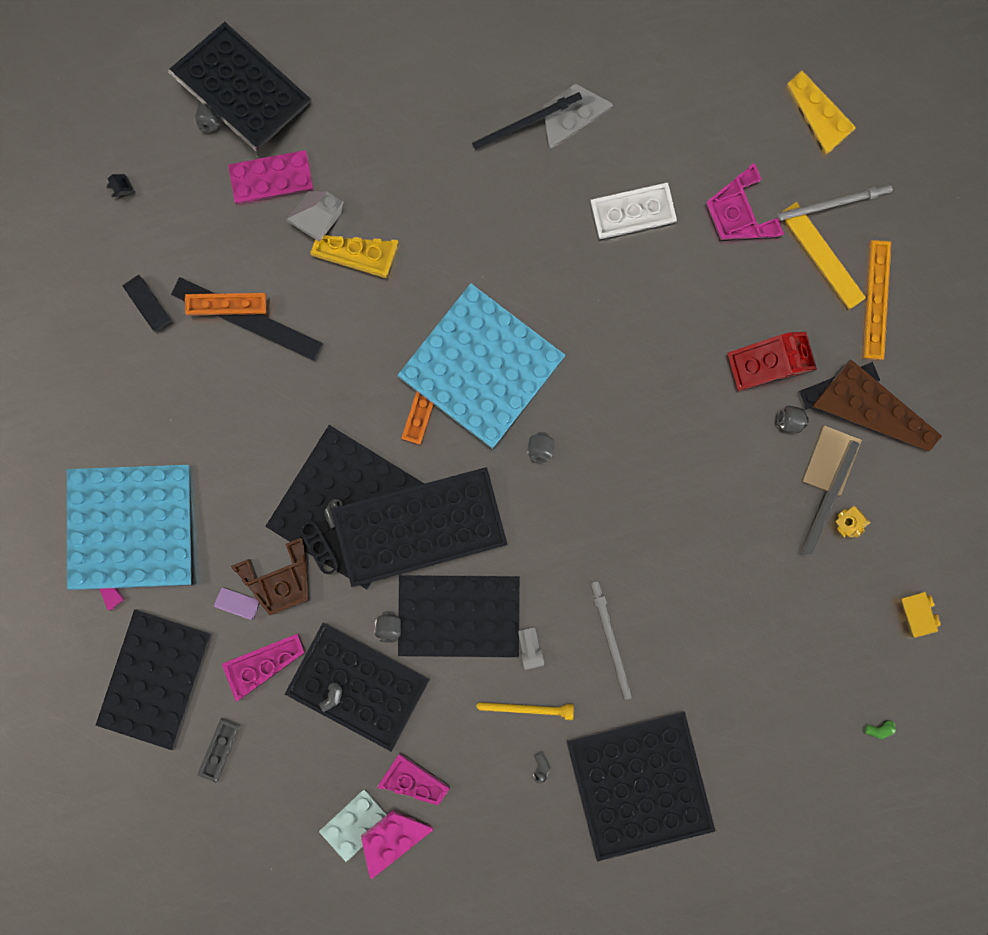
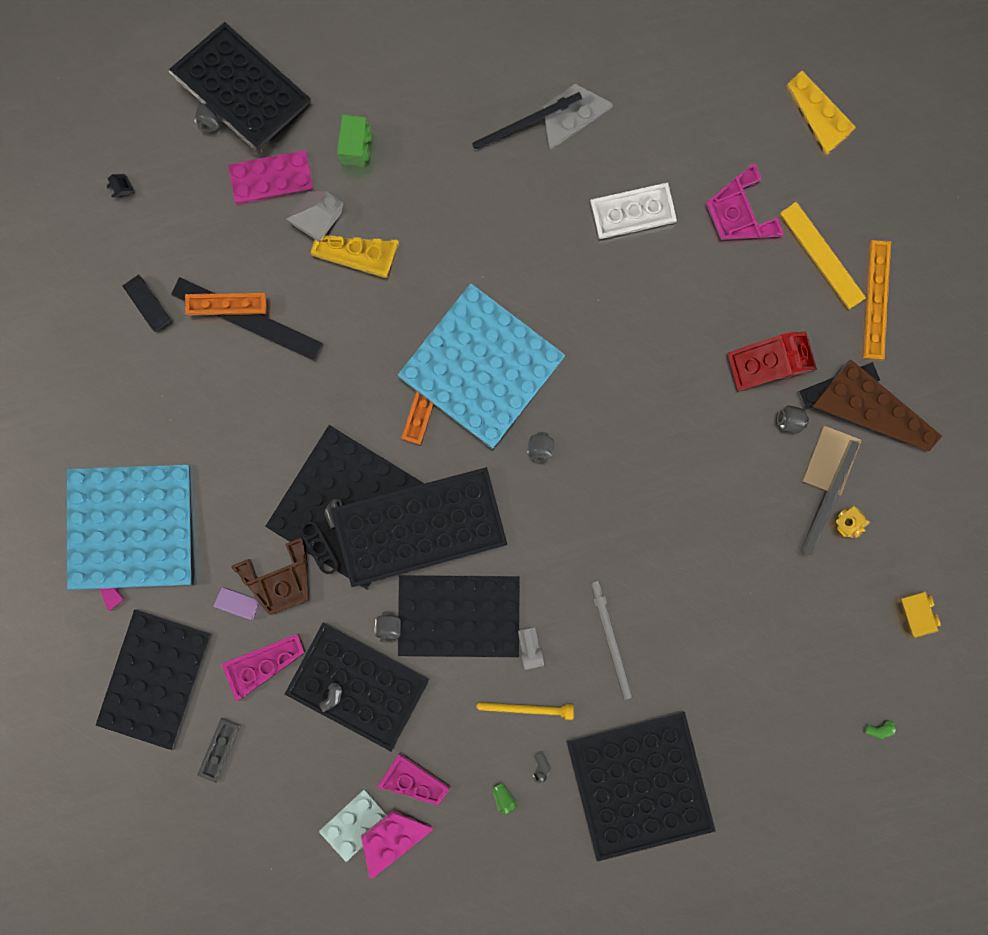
light grey bar [777,184,892,221] -> none
none -> bright green brick [337,115,372,167]
none -> bright green cone [492,783,517,816]

